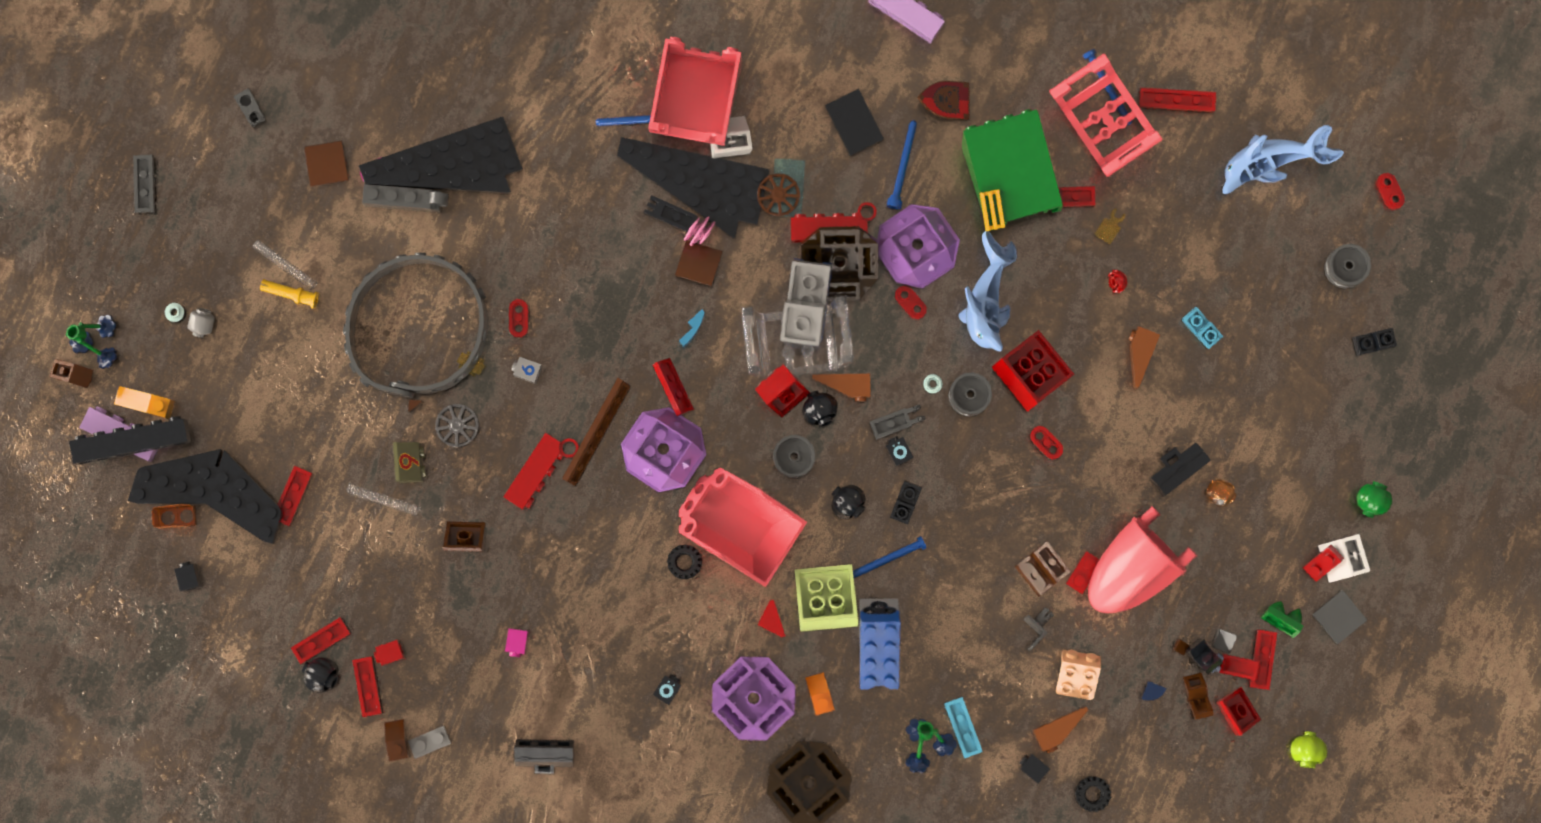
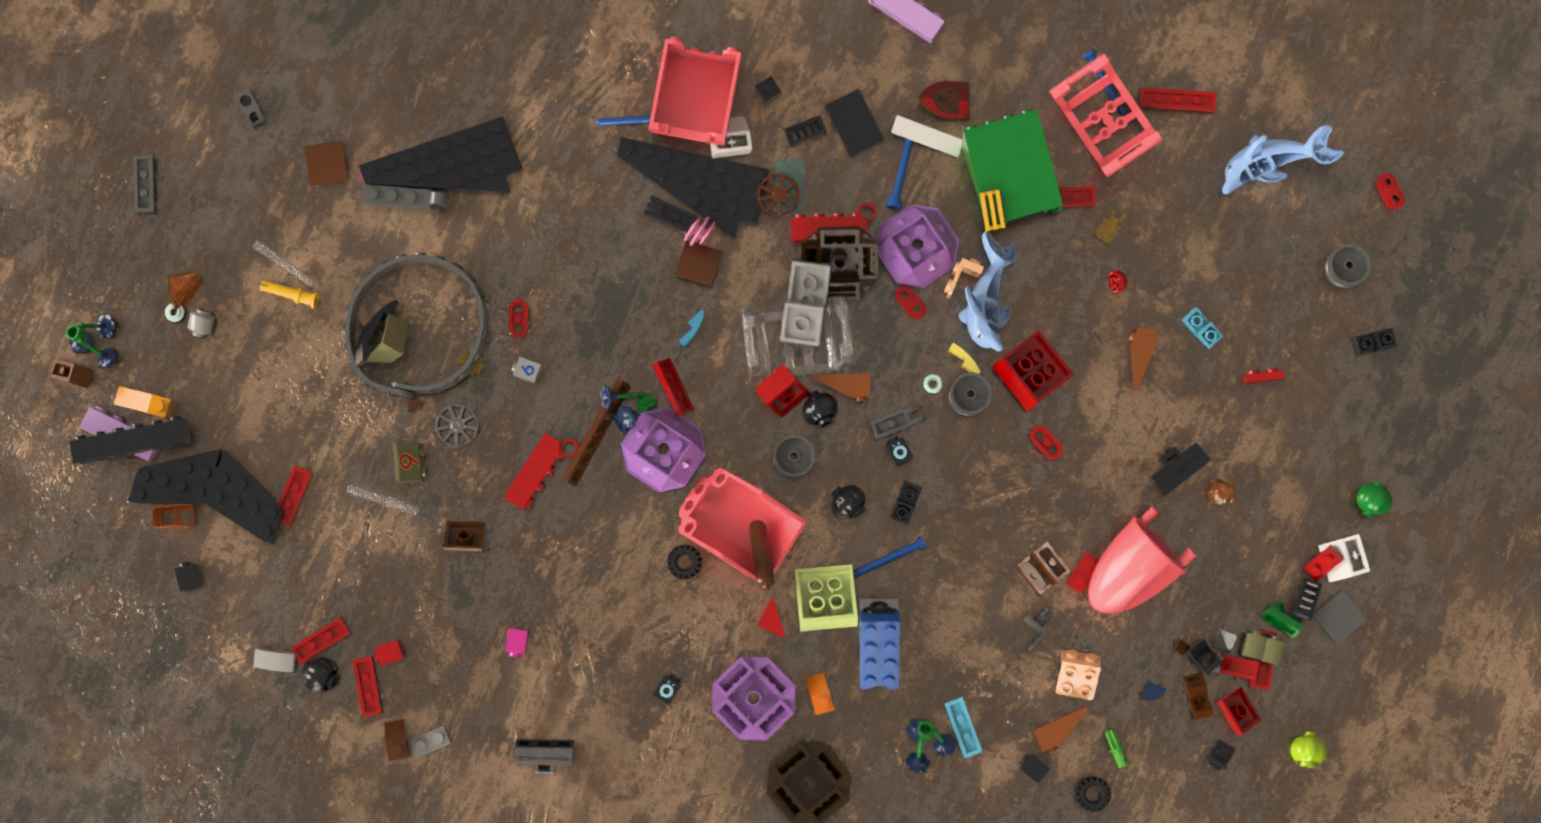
none -> clear orange slope [168,271,202,310]
none -> light grey slope [254,647,296,672]
none -> black slope [355,300,399,368]
none -> olive slope [366,314,409,363]
none -> dark blue plant [600,385,657,434]
none -> reddish brown piece [749,520,775,590]
none -> black brick [755,76,782,106]
none -> black slope [784,115,827,147]
none -> white sticker [891,115,962,157]
none -> light nougat bracket [944,258,984,299]
none -> light yellow slope [948,343,980,374]
none -> bright green axle [1105,729,1129,768]
none -> black bracket [1207,739,1236,770]
none -> olive brick [1241,630,1286,666]
none -> red plate [1243,368,1285,384]
none -> black slope [1292,578,1322,622]

